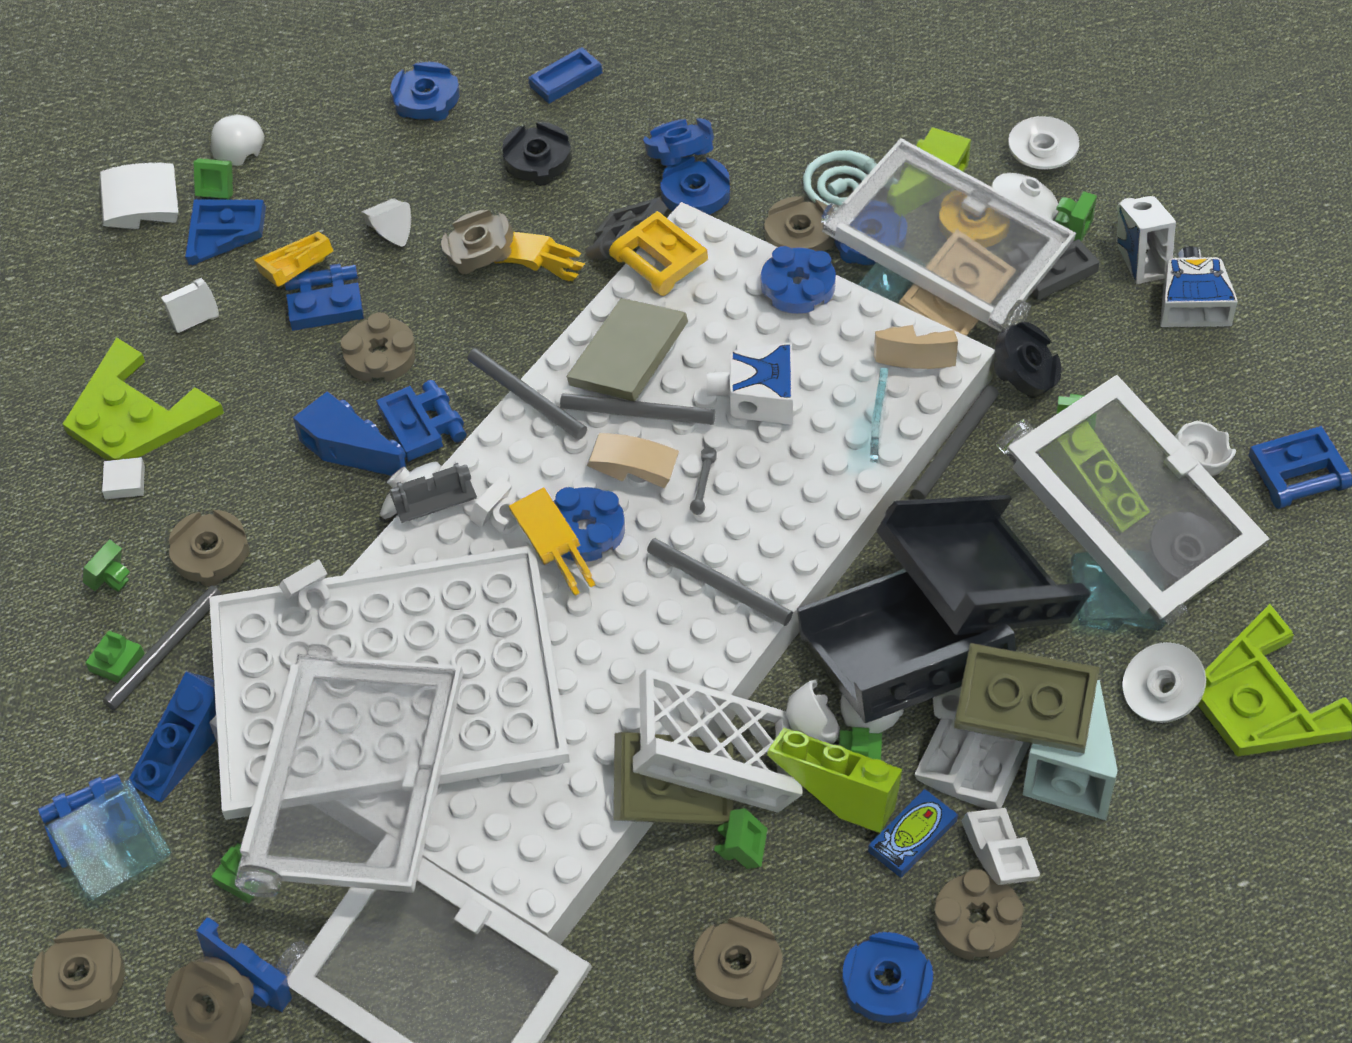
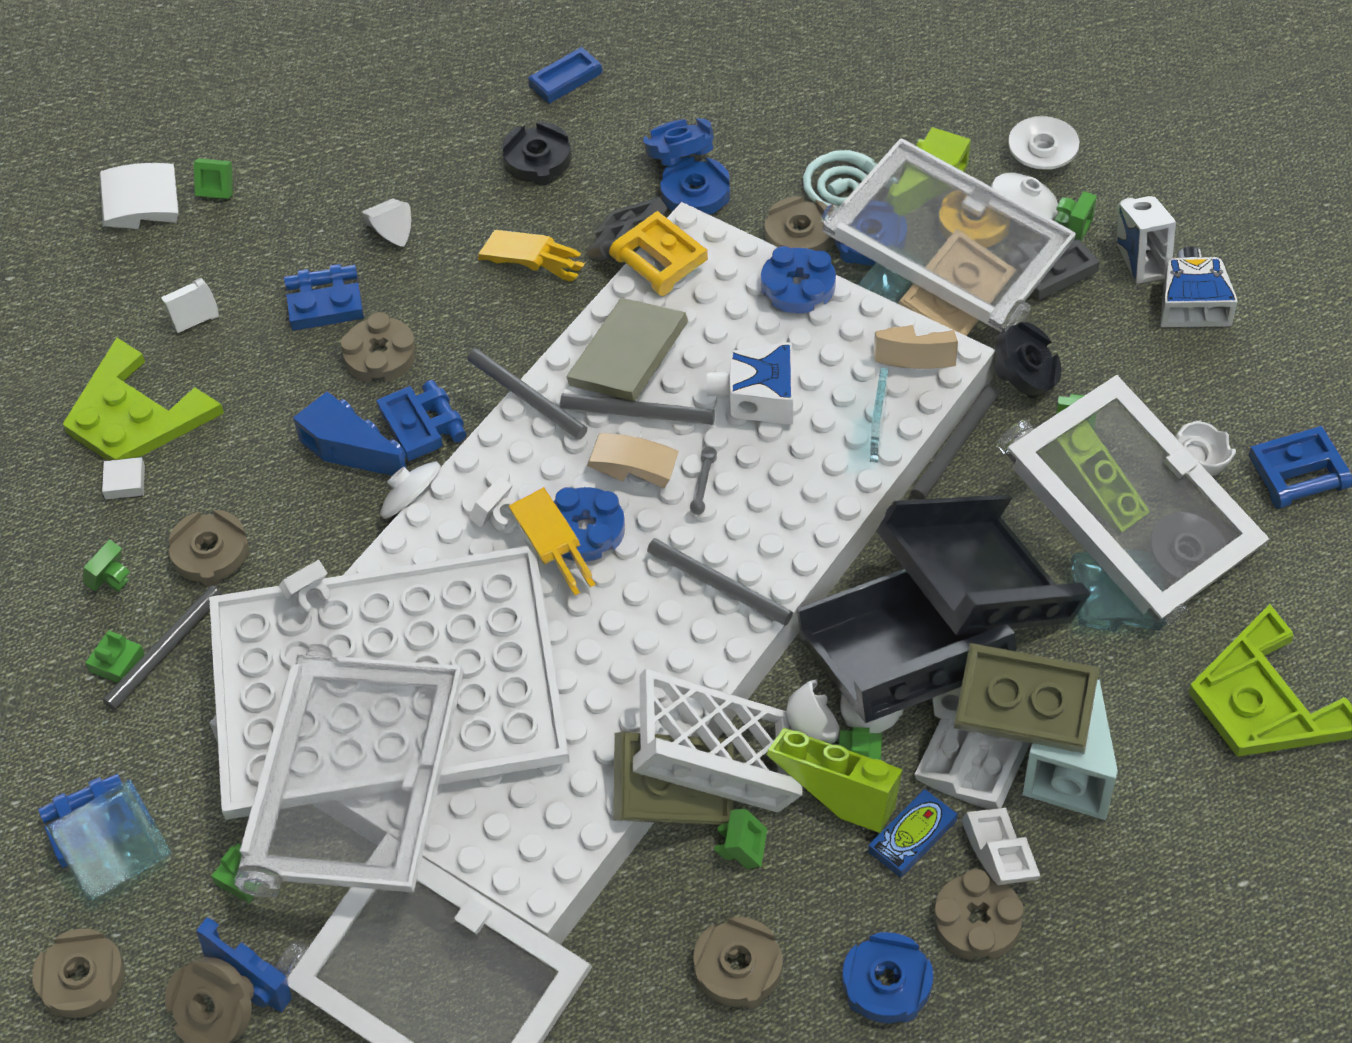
blue slope [127,671,216,802] -> none
blue wing [185,200,266,265] -> none
white hair [211,114,265,166] -> none
yellow wing [254,231,333,287] -> none
dark grey hinge [389,463,477,523] -> none
blue plate [391,62,460,121] -> none
dark tan plate [441,210,513,274] -> none
white dish [1123,642,1206,723] -> none

